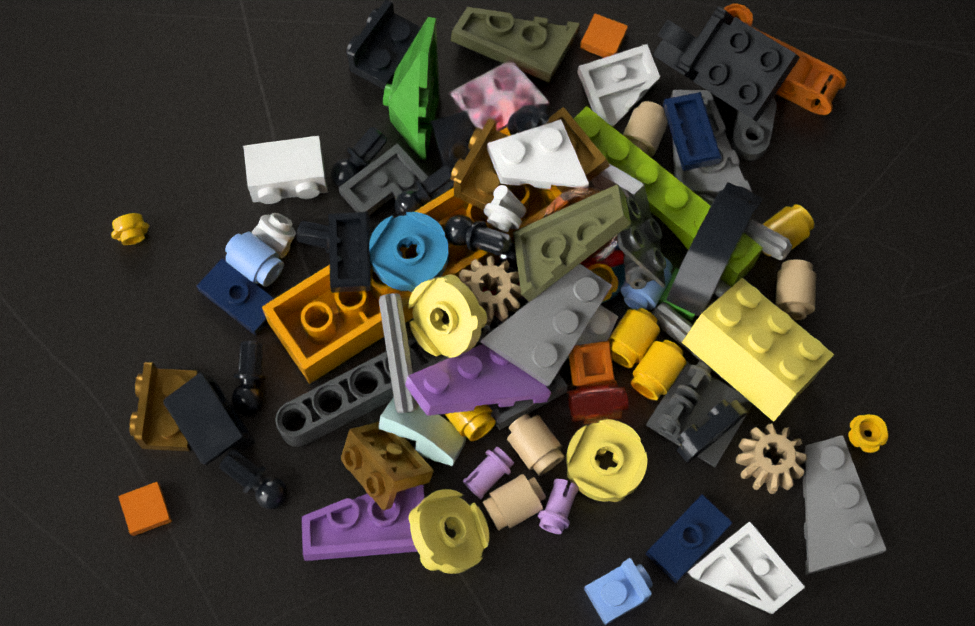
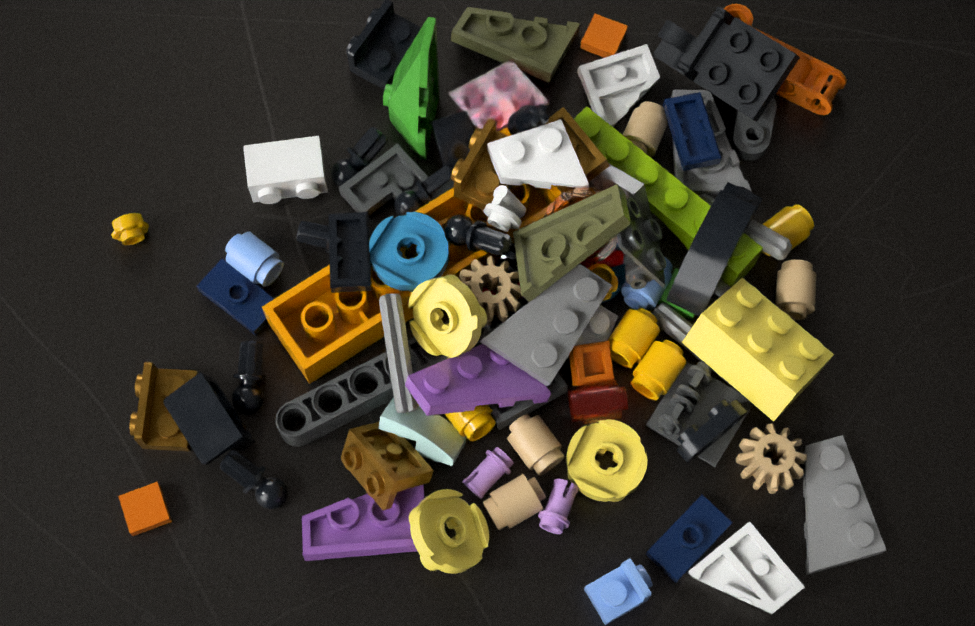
white plate [252,213,296,258] -> none
yellow plate [848,414,888,453] -> none

